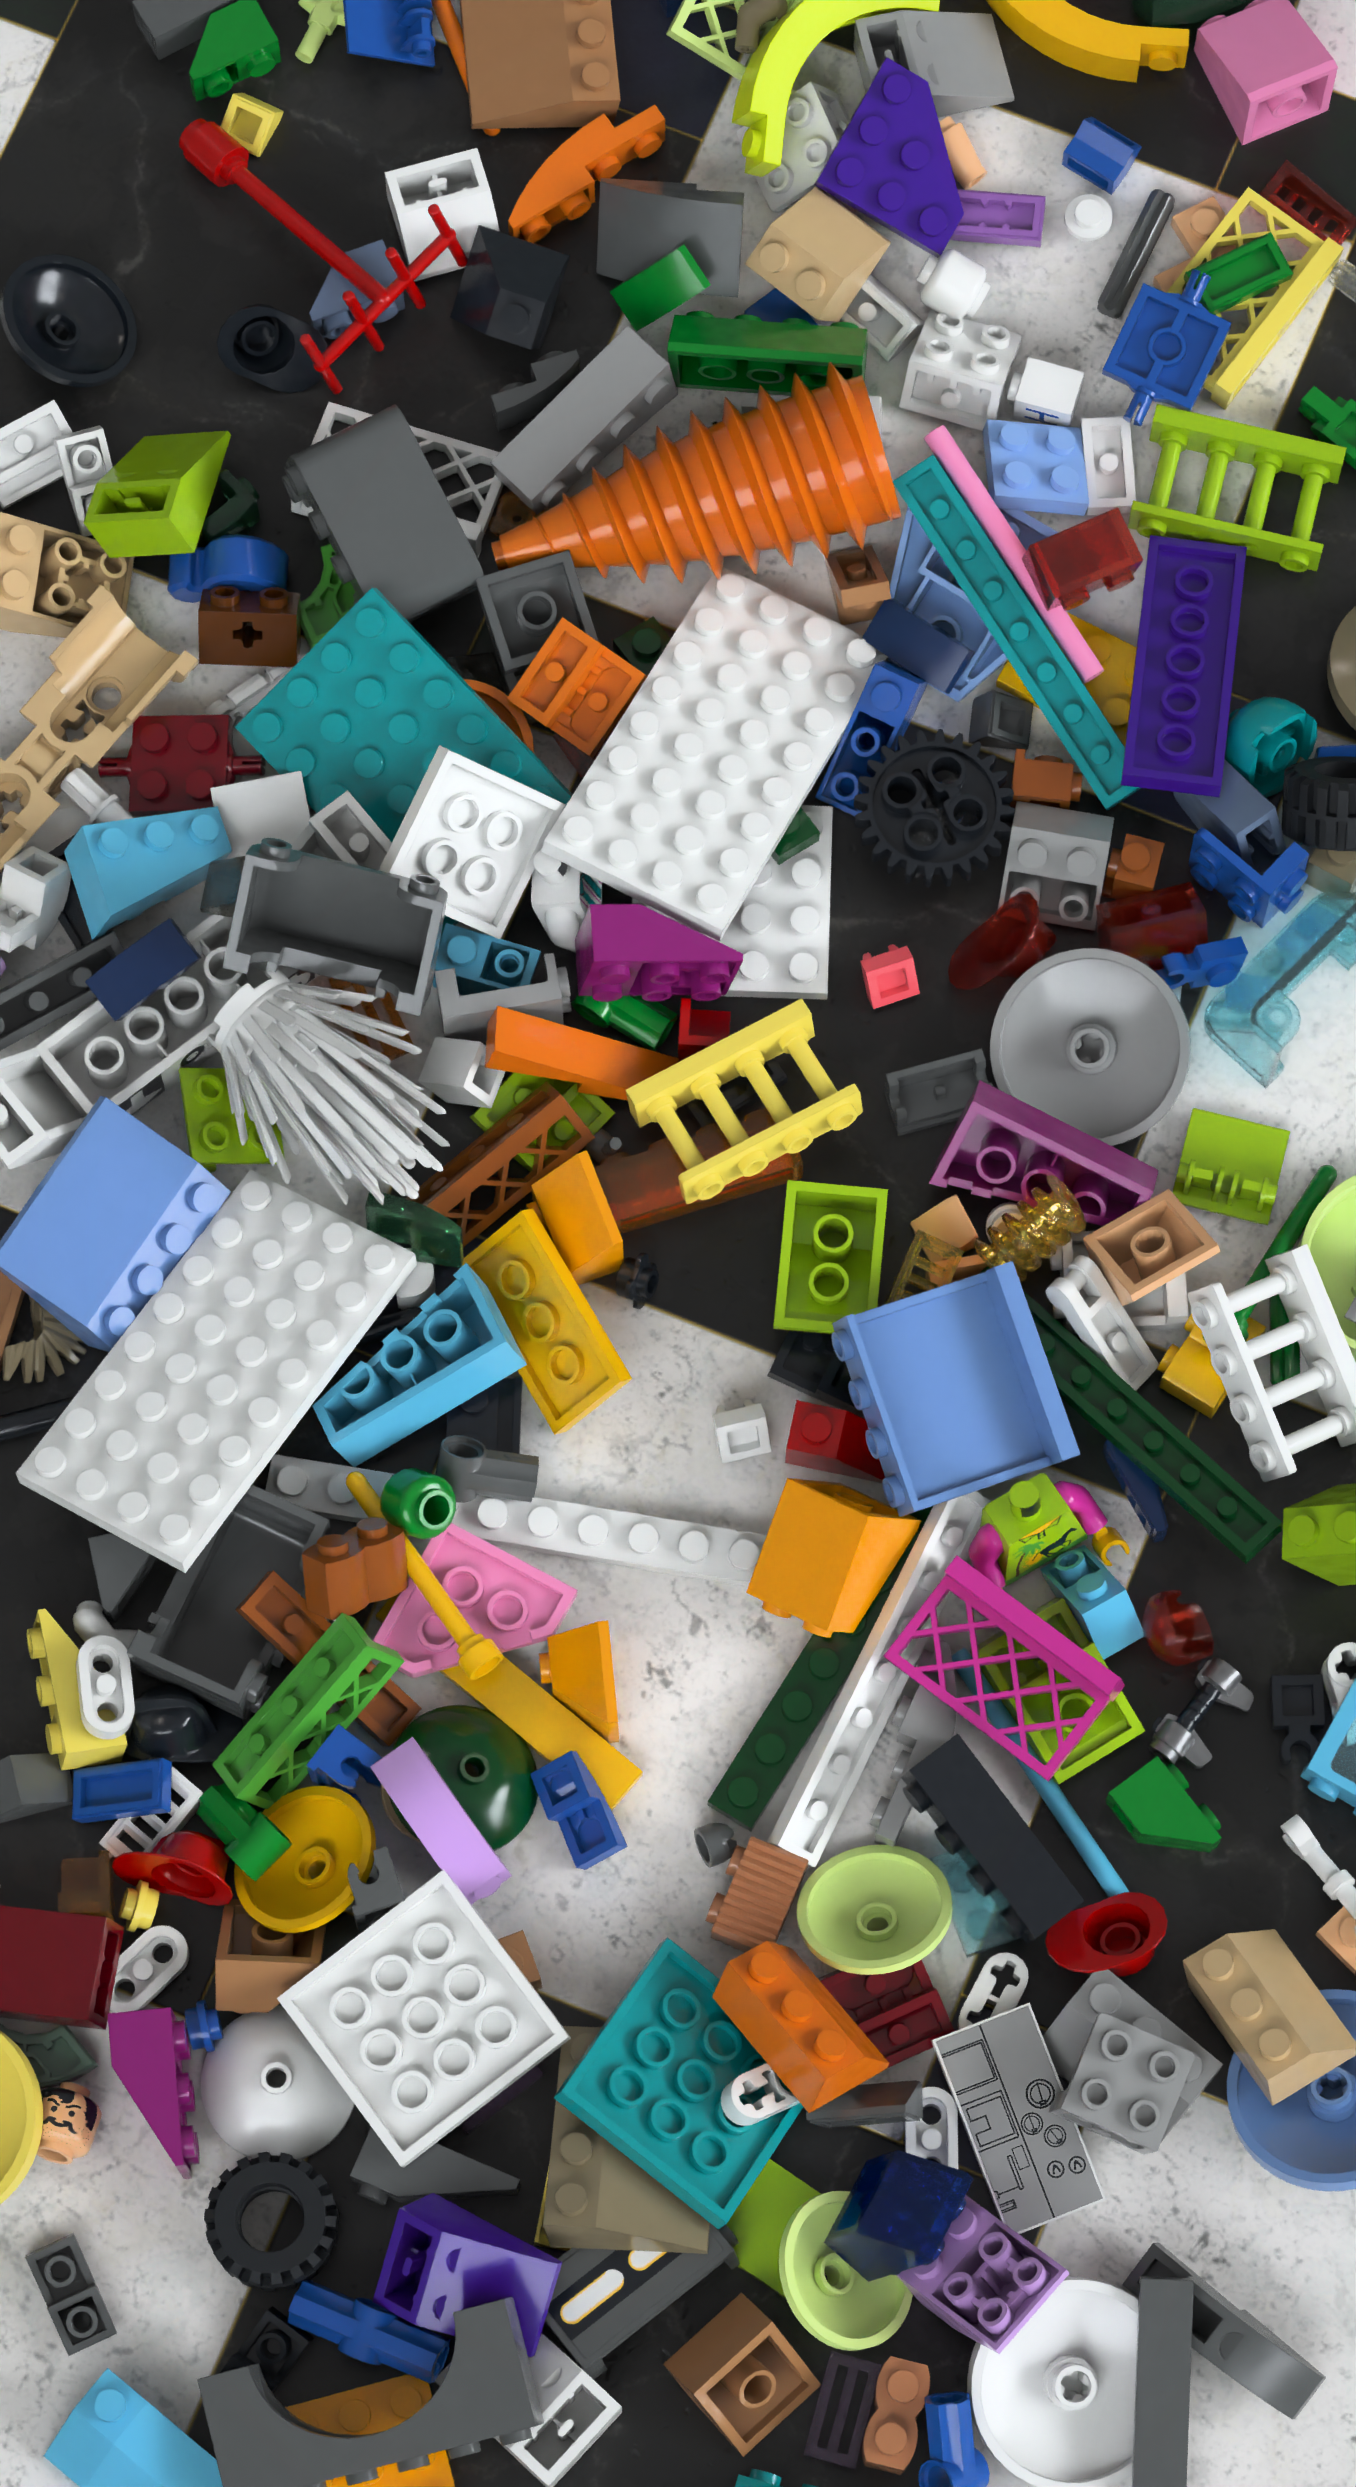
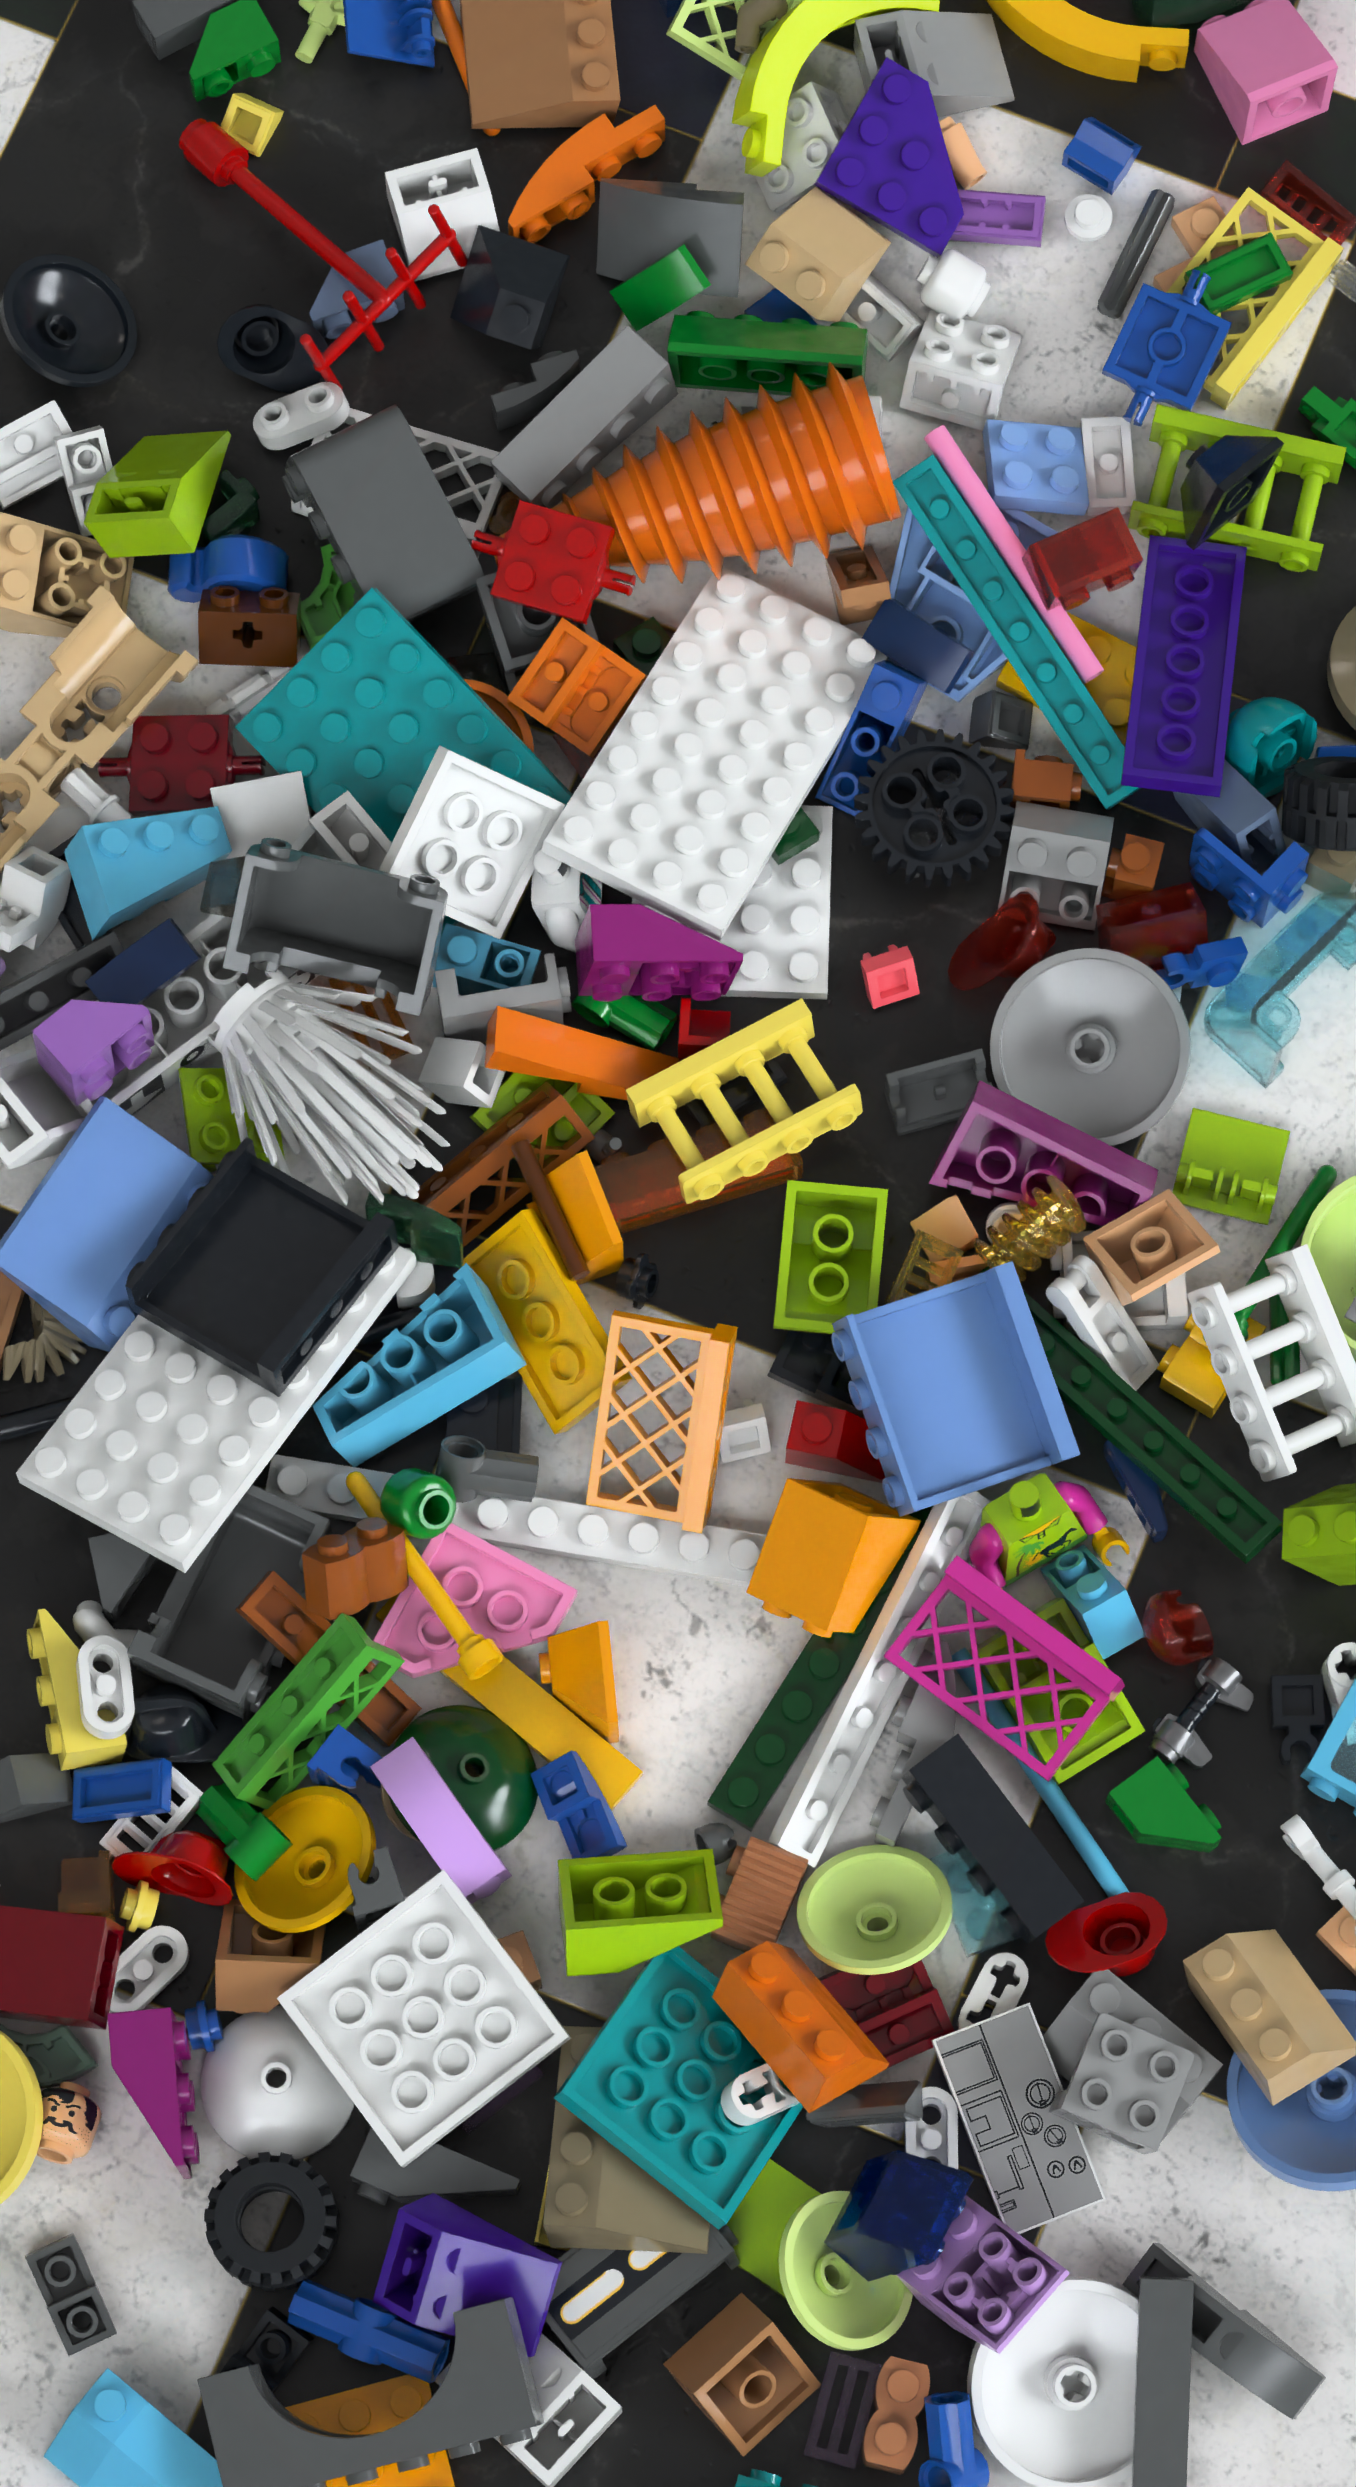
white brick [1007,357,1084,427] -> none
none -> medium lavender slope [32,999,155,1106]
none -> black panel [125,1137,399,1397]
none -> white plate [253,382,350,450]
none -> red plate [471,500,636,624]
none -> reddish brown bar [511,1139,590,1281]
none -> lime slope [558,1849,723,1976]
none -> light orange fence [586,1310,738,1534]
none -> black slope [1180,435,1284,550]

